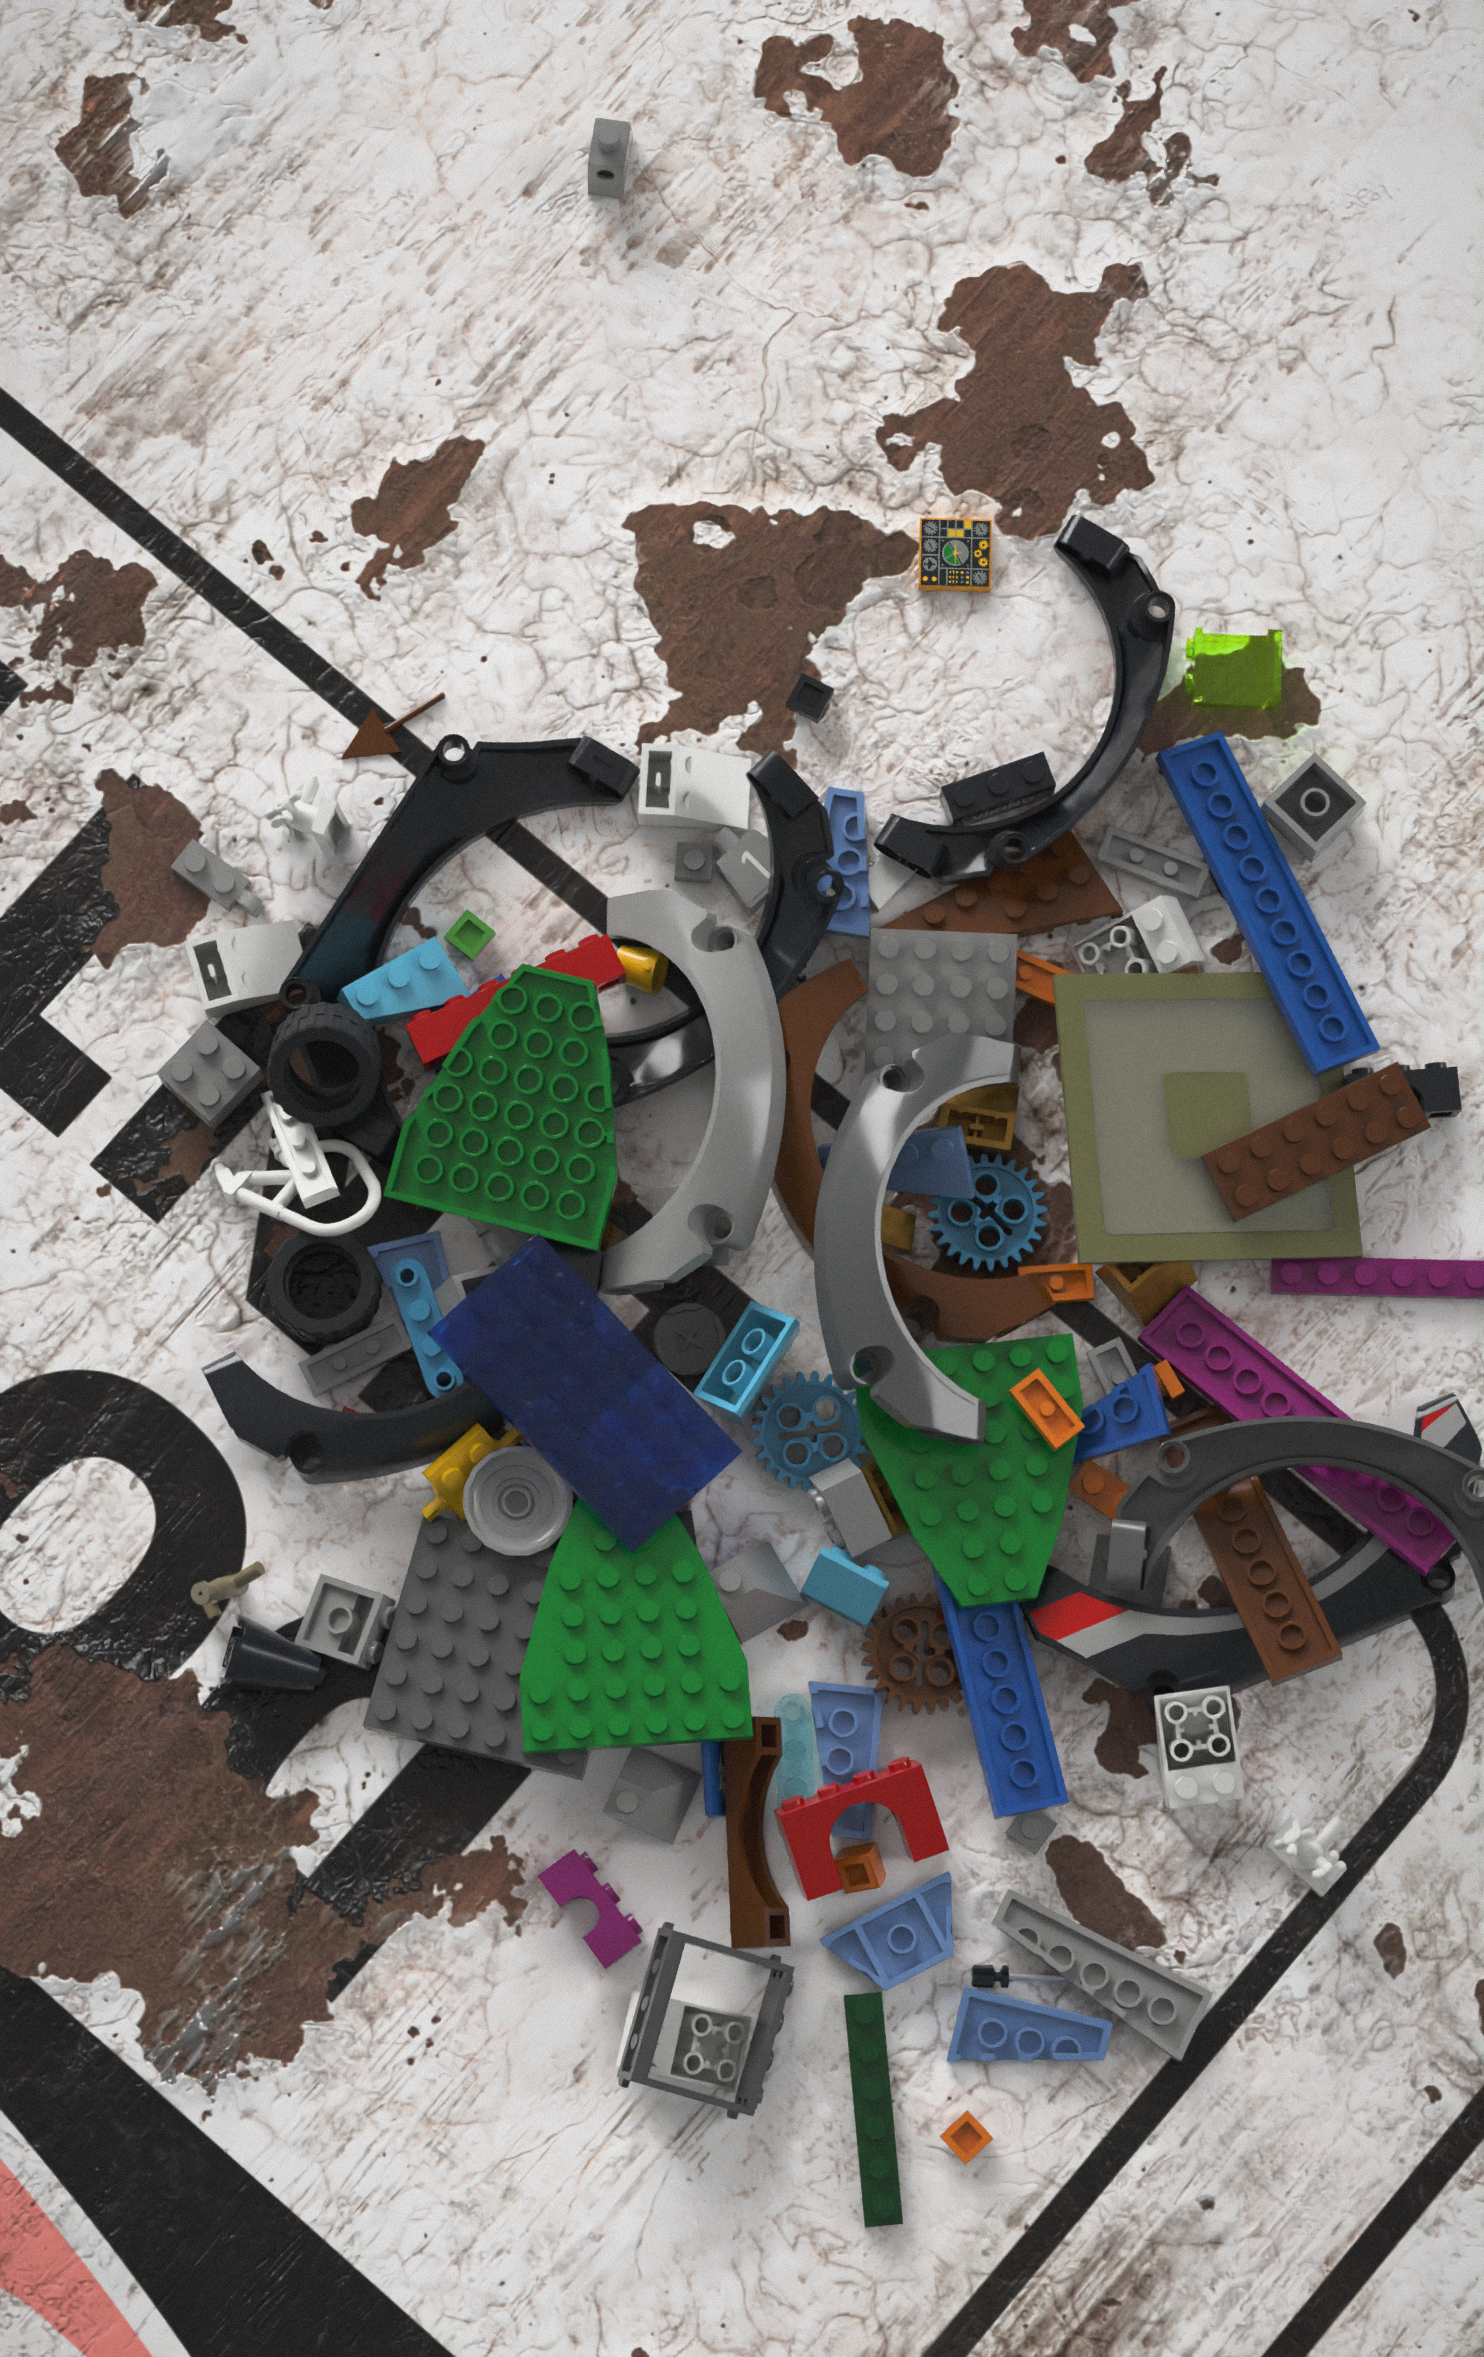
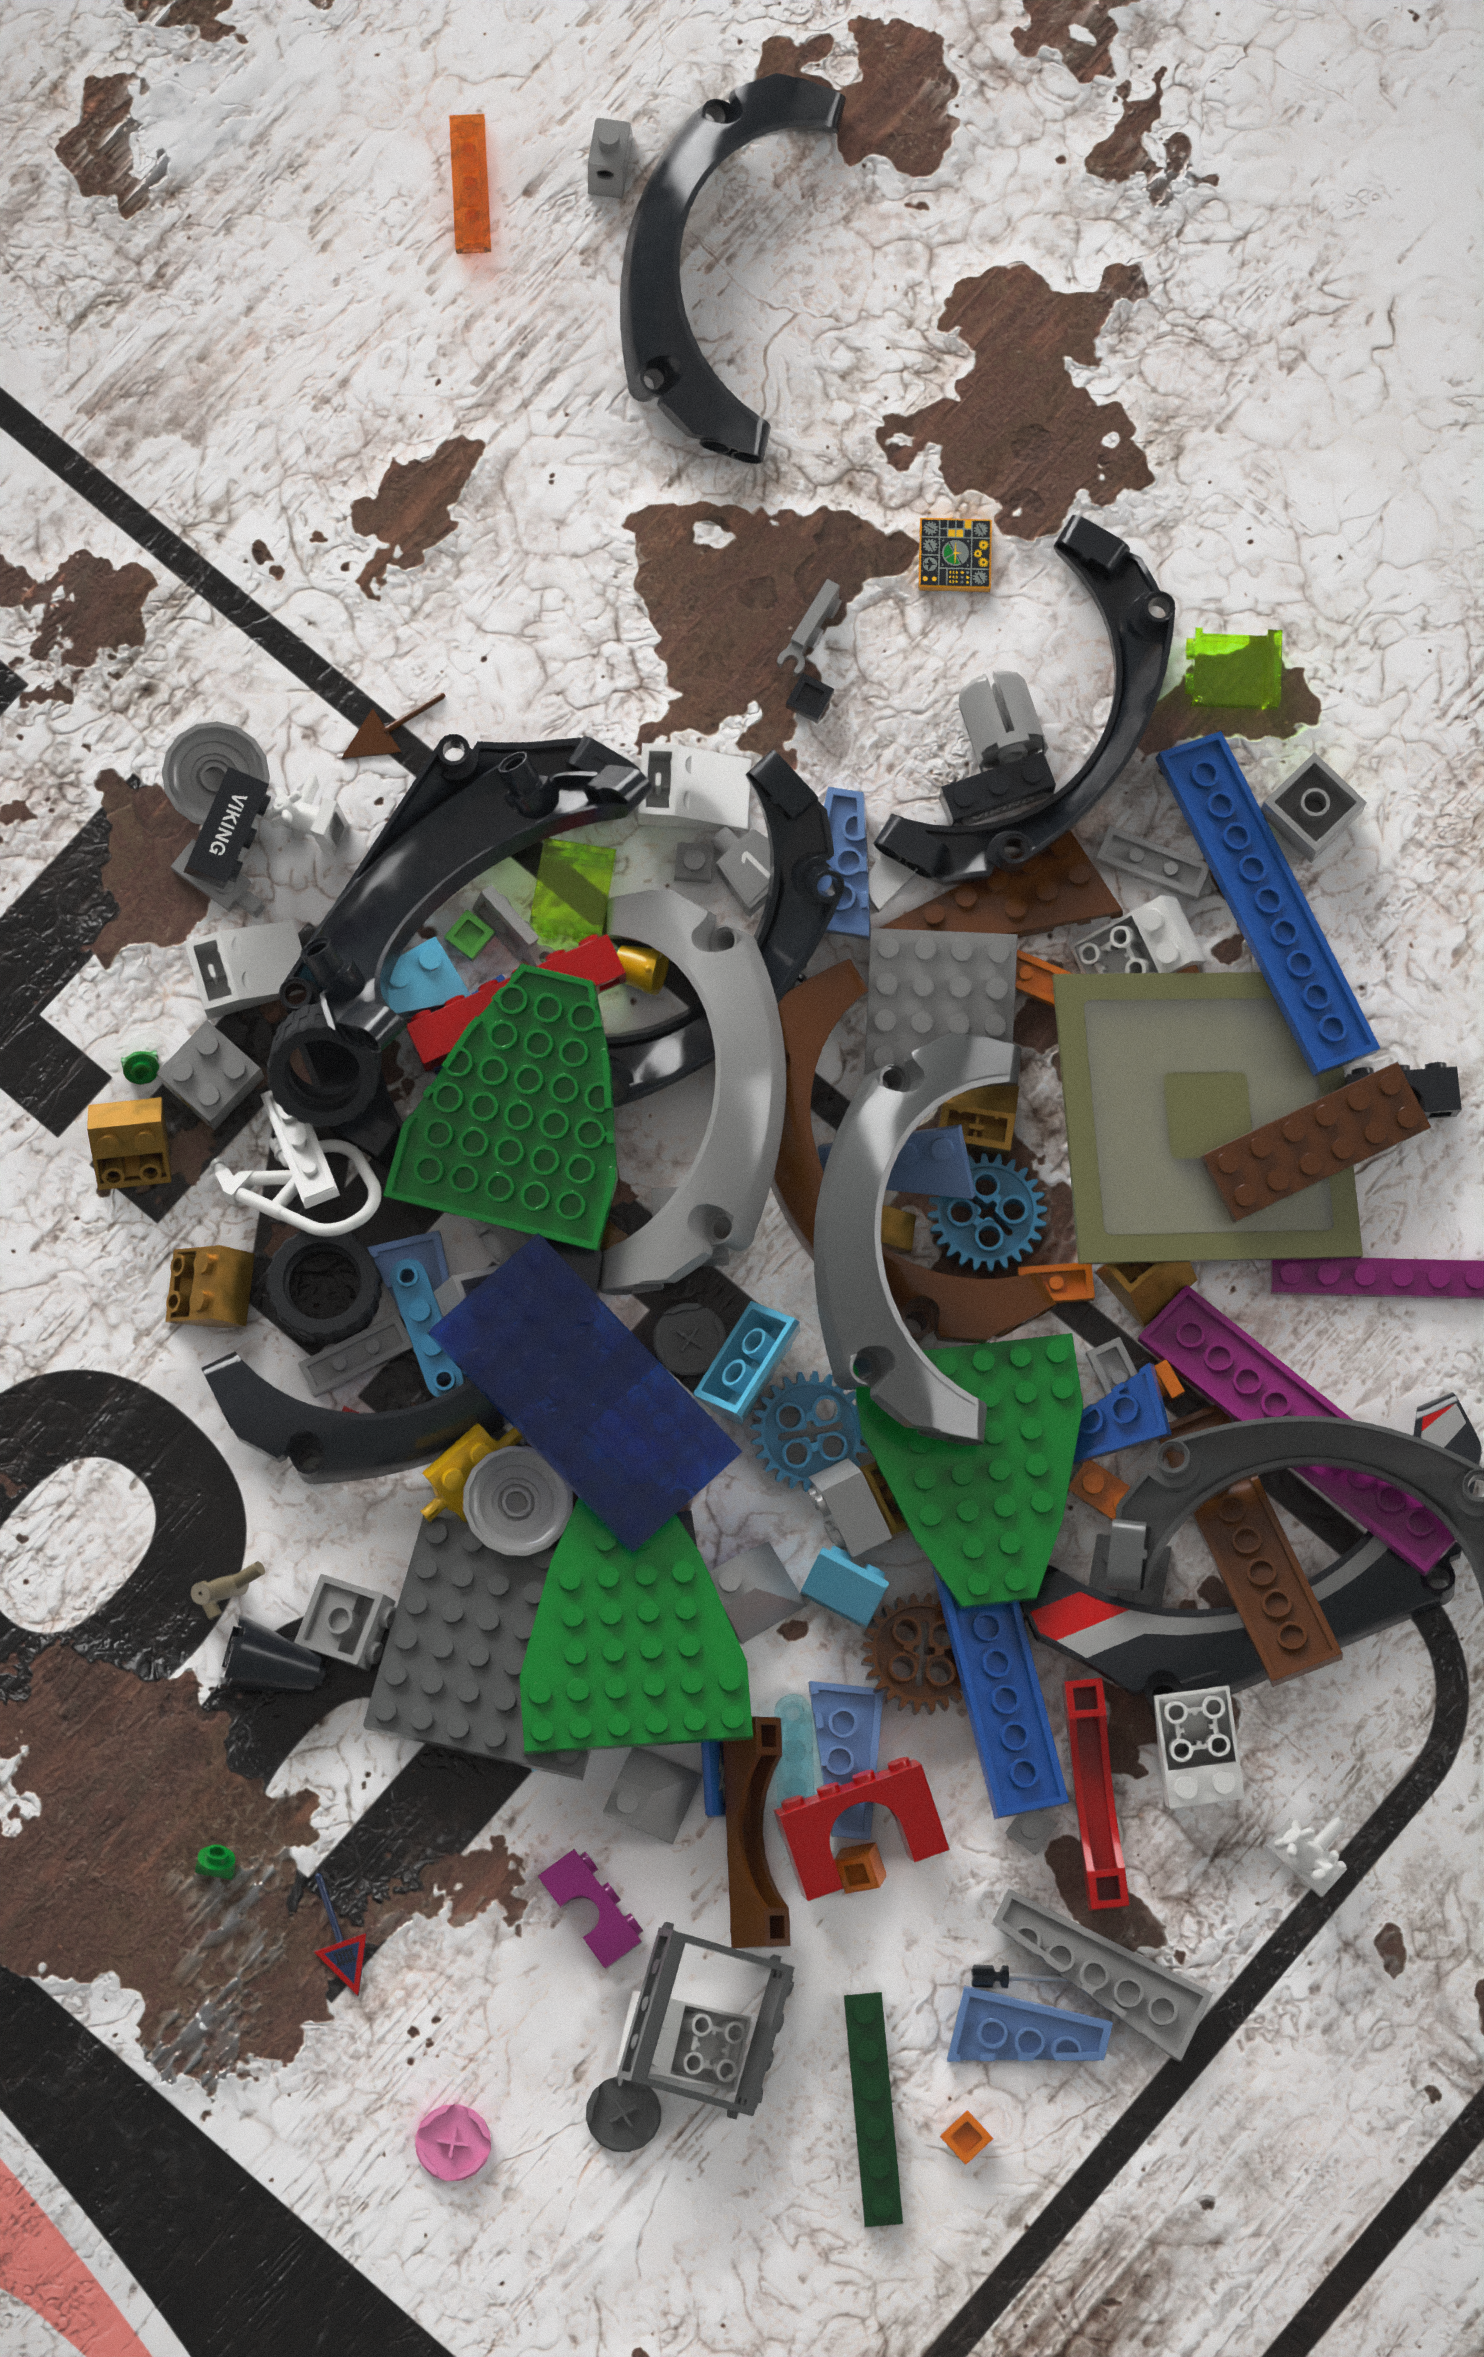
medium blue wing [819,1871,953,1991] -> none
orange plate [1008,1368,1085,1452] -> none
none -> pearl gold slope [87,1097,172,1190]
none -> green plate [121,1050,160,1085]
none -> light grey hat [161,721,270,825]
none -> pearl gold slope [165,1245,255,1328]
none -> black brick [183,767,271,889]
none -> green plate [195,1844,236,1880]
none -> black panel [300,752,653,1053]
none -> piece [314,1873,367,1996]
none -> bright pink tile [415,2104,491,2181]
none -> clear orange plate [449,114,492,254]
none -> light grey plate [472,885,555,966]
none -> clear neon green panel [529,838,617,943]
none -> dark grey tile [586,2076,661,2152]
none -> black panel [620,73,846,464]
none -> light grey plate [777,579,842,678]
none -> light grey cylinder [959,670,1049,772]
none -> red arch [1062,1678,1130,1912]

